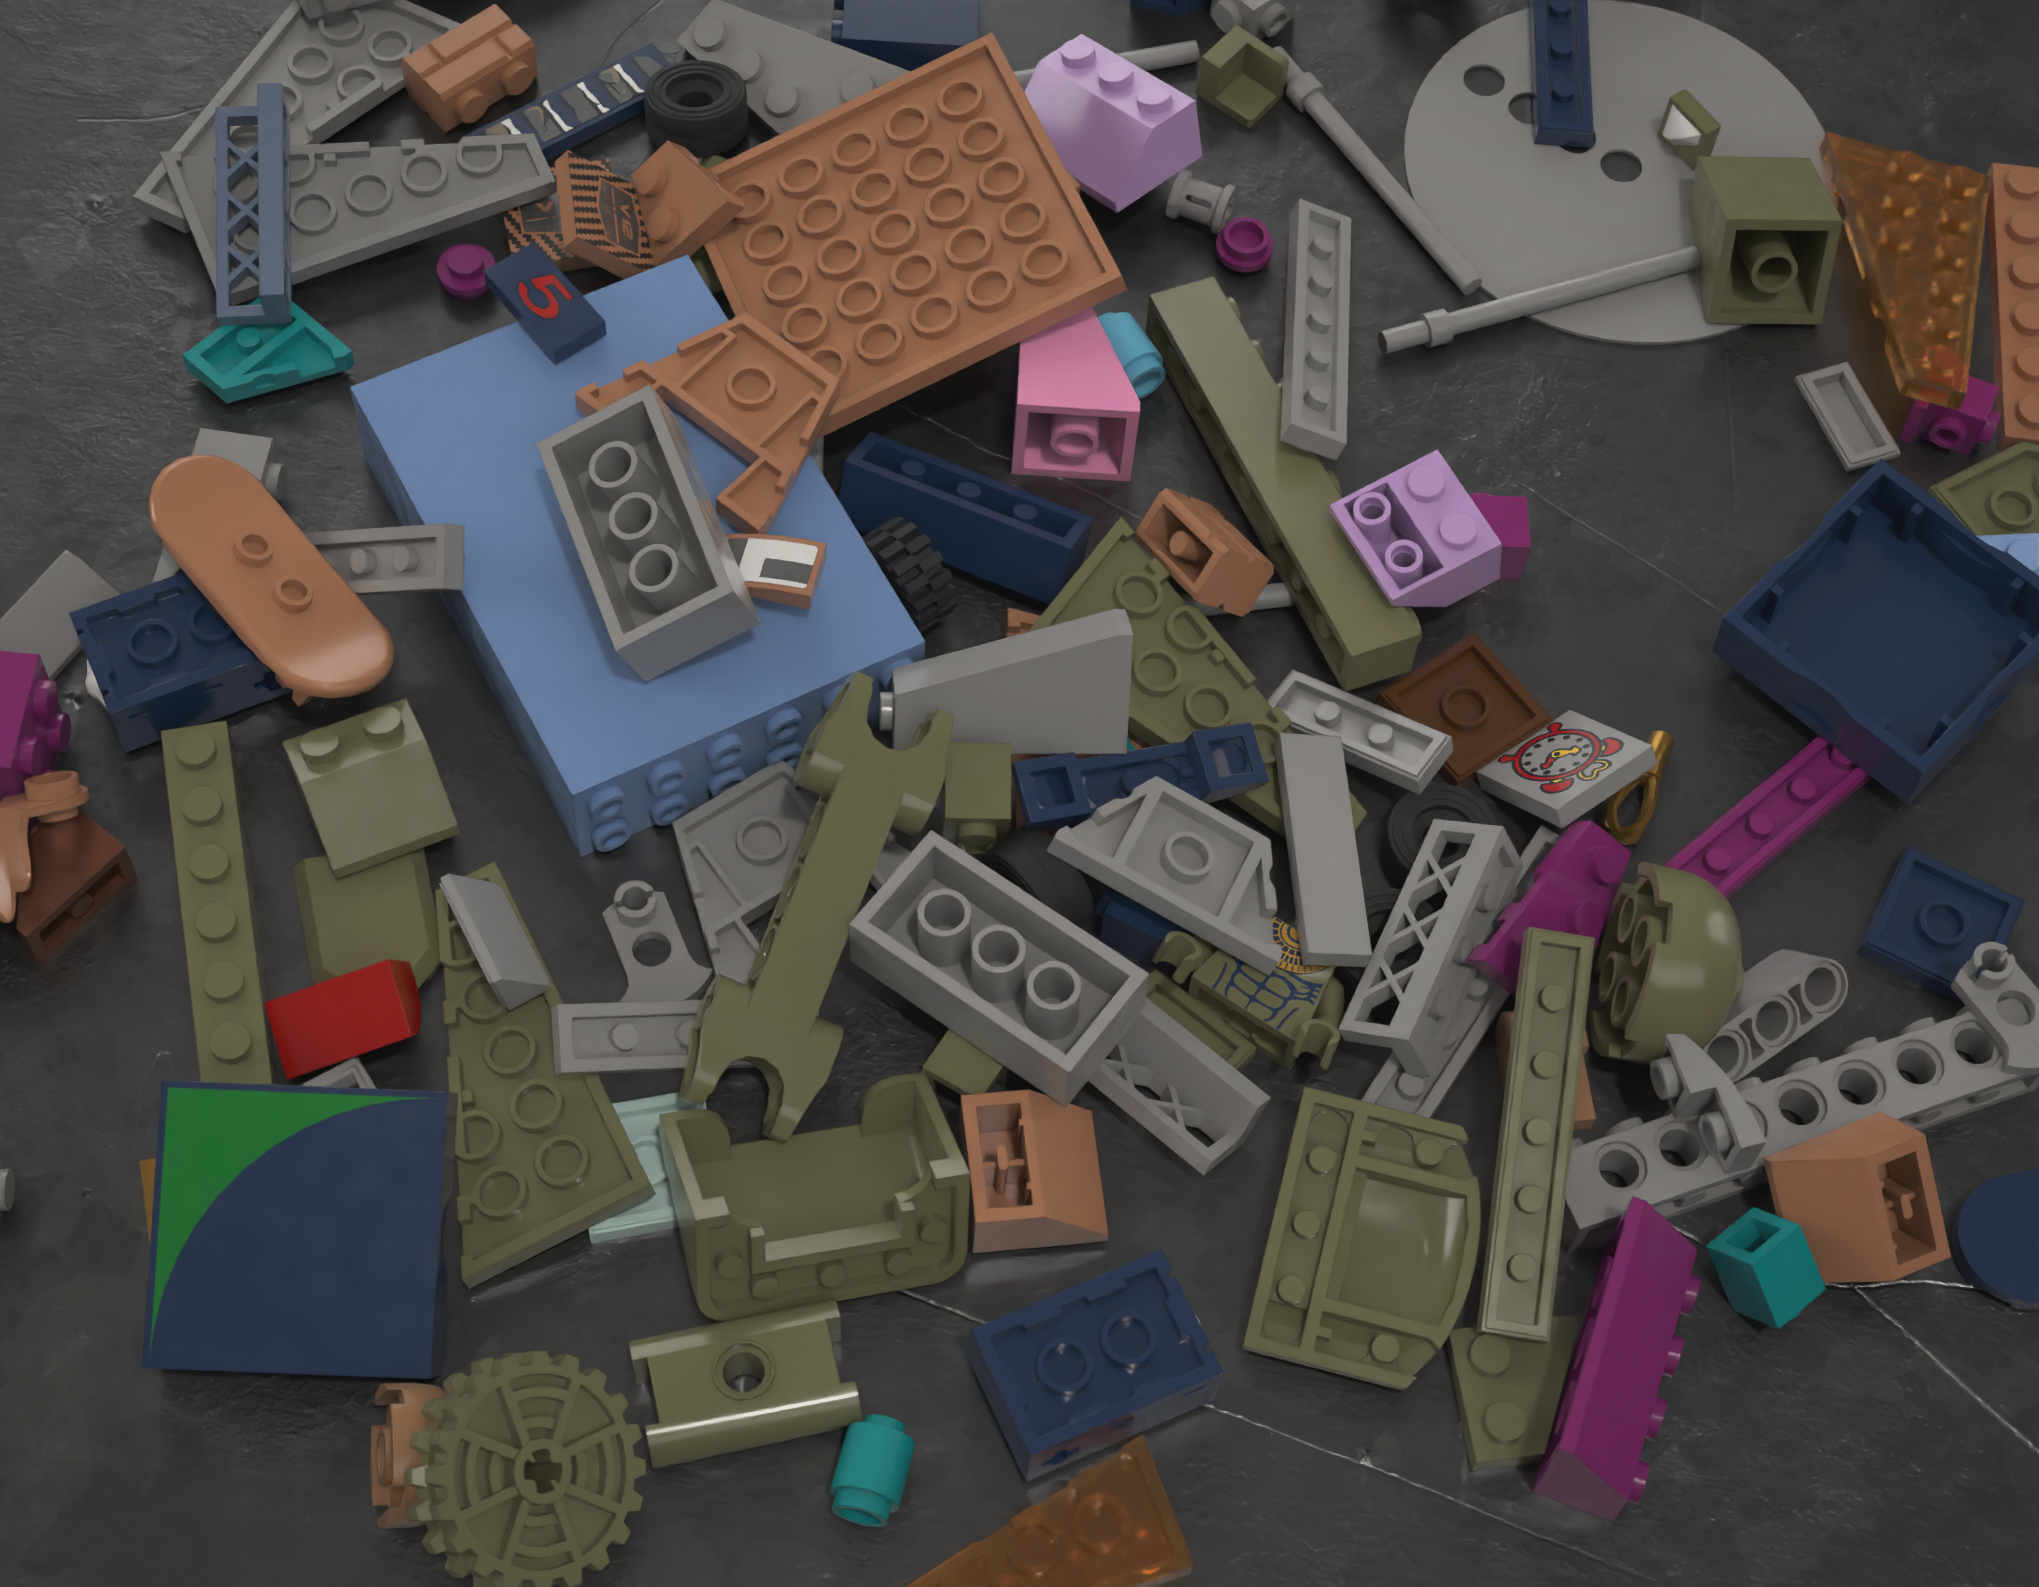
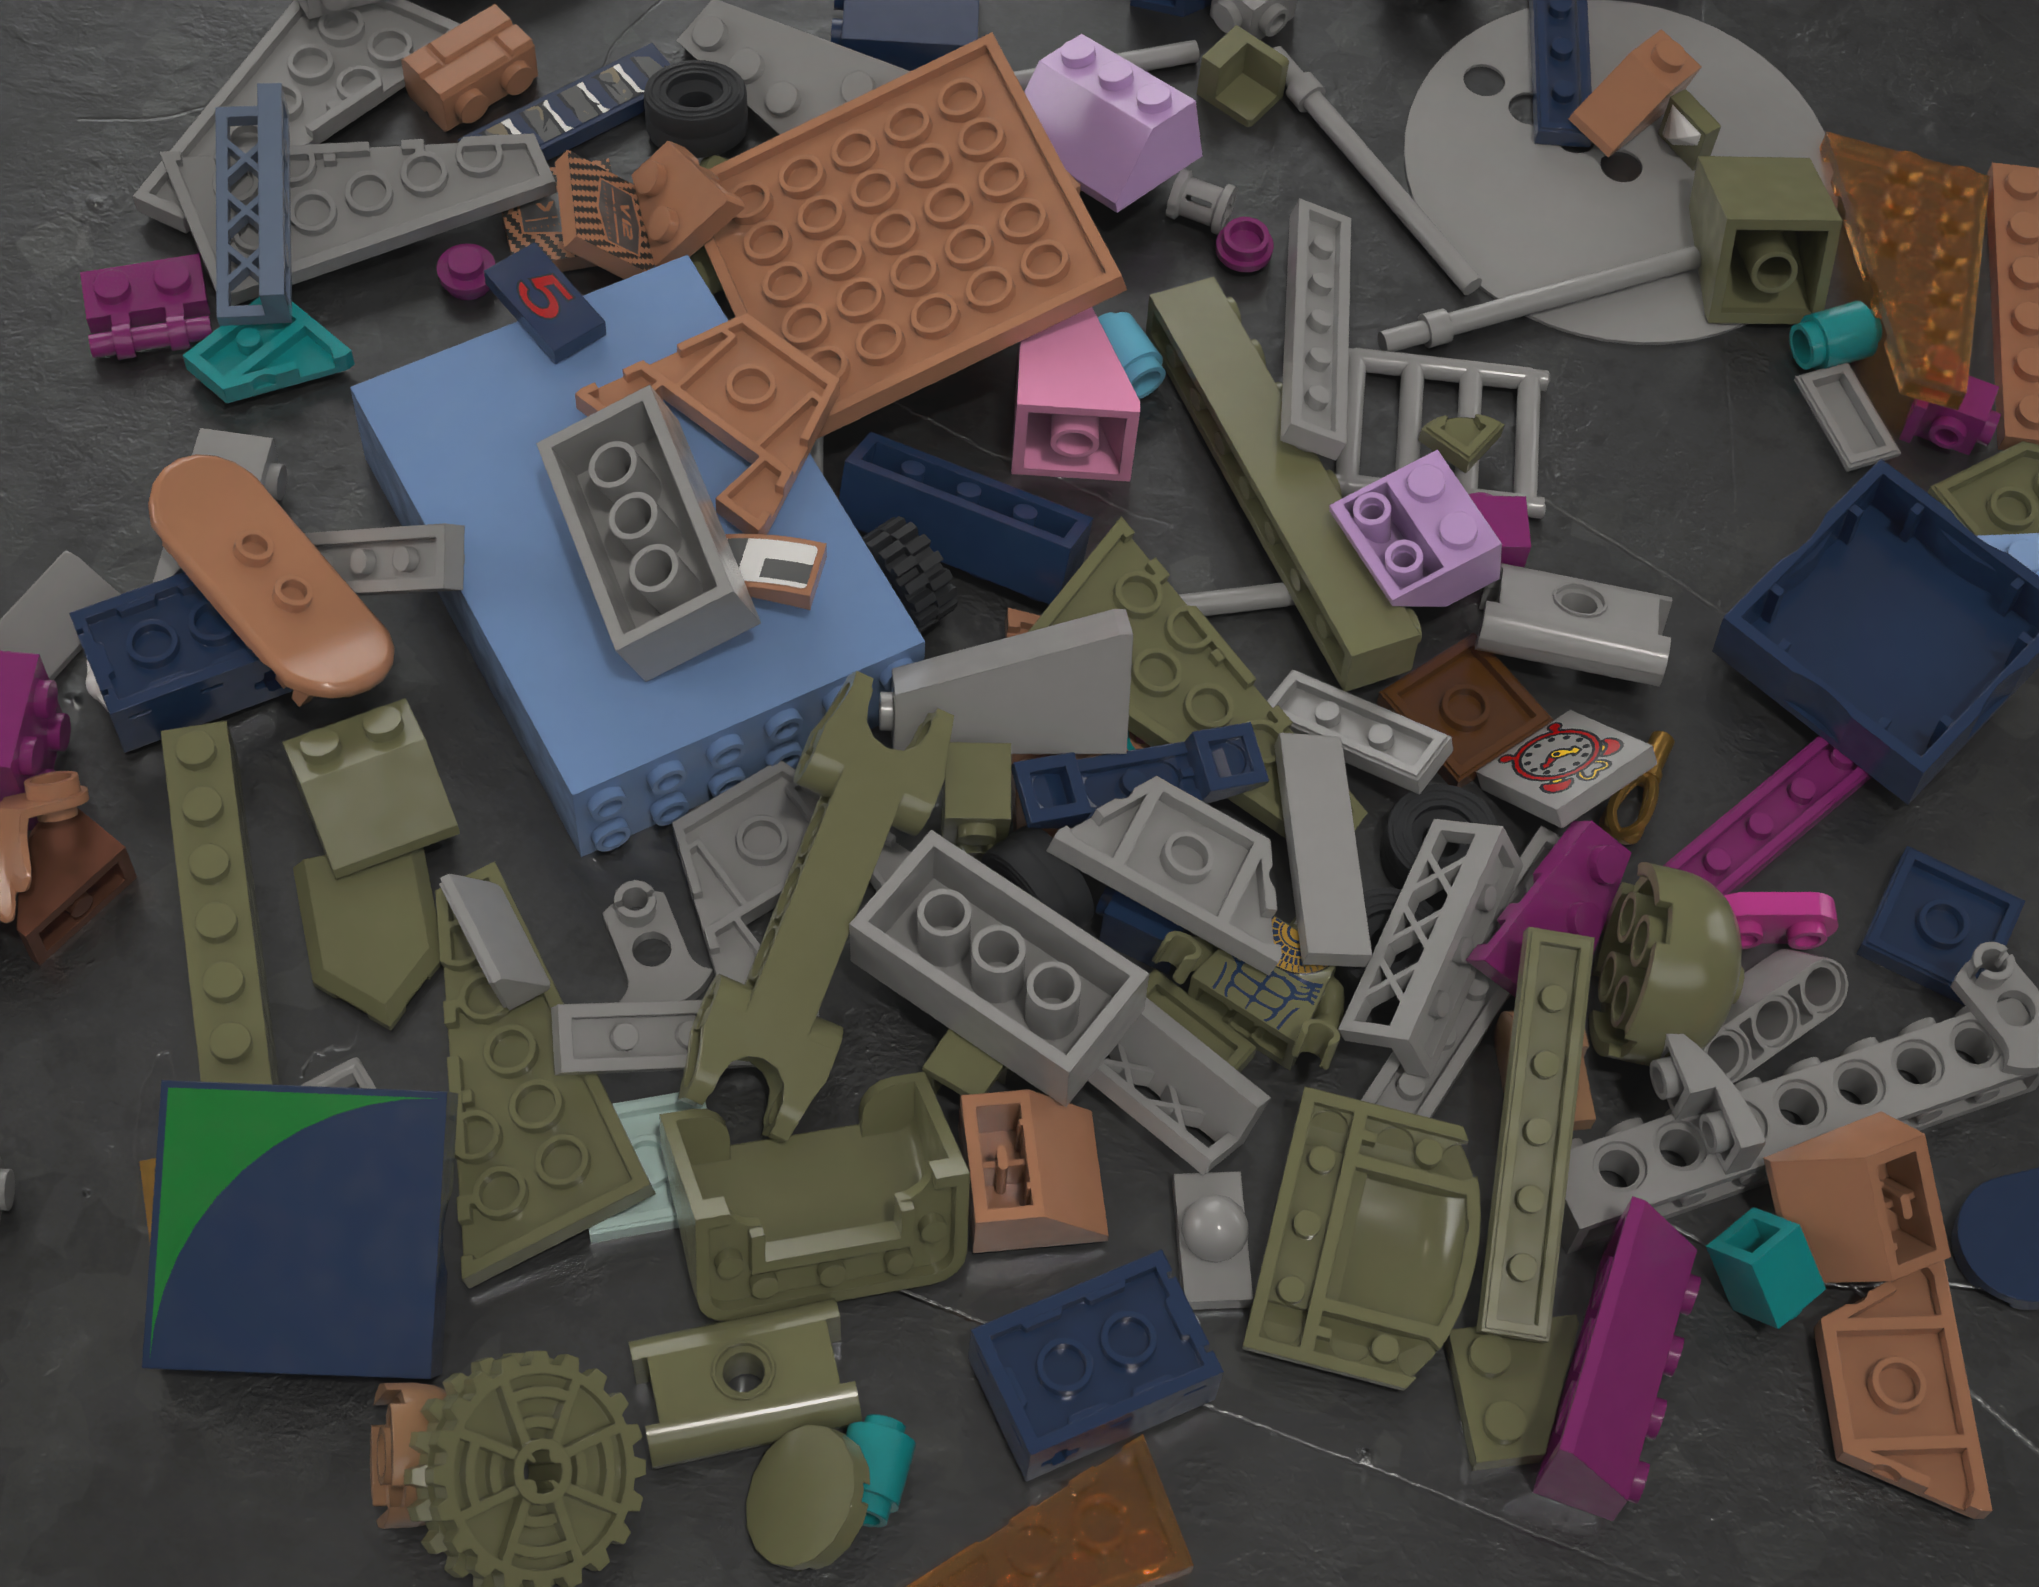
red brick [264,959,421,1080] -> none
nougat brick [1135,488,1274,617] -> none
none -> magenta plate [80,254,213,360]
none -> olive tile [746,1424,870,1572]
none -> light grey tile [1172,1171,1253,1310]
none -> light grey bar [1335,348,1550,519]
none -> olive tile [1418,414,1504,473]
none -> light grey piece [1475,563,1672,687]
none -> nougat slope [1568,29,1702,158]
none -> dark pink plate [1724,892,1838,950]
none -> teal brick [1789,301,1883,370]
none -> nougat wing [1814,1260,1993,1519]

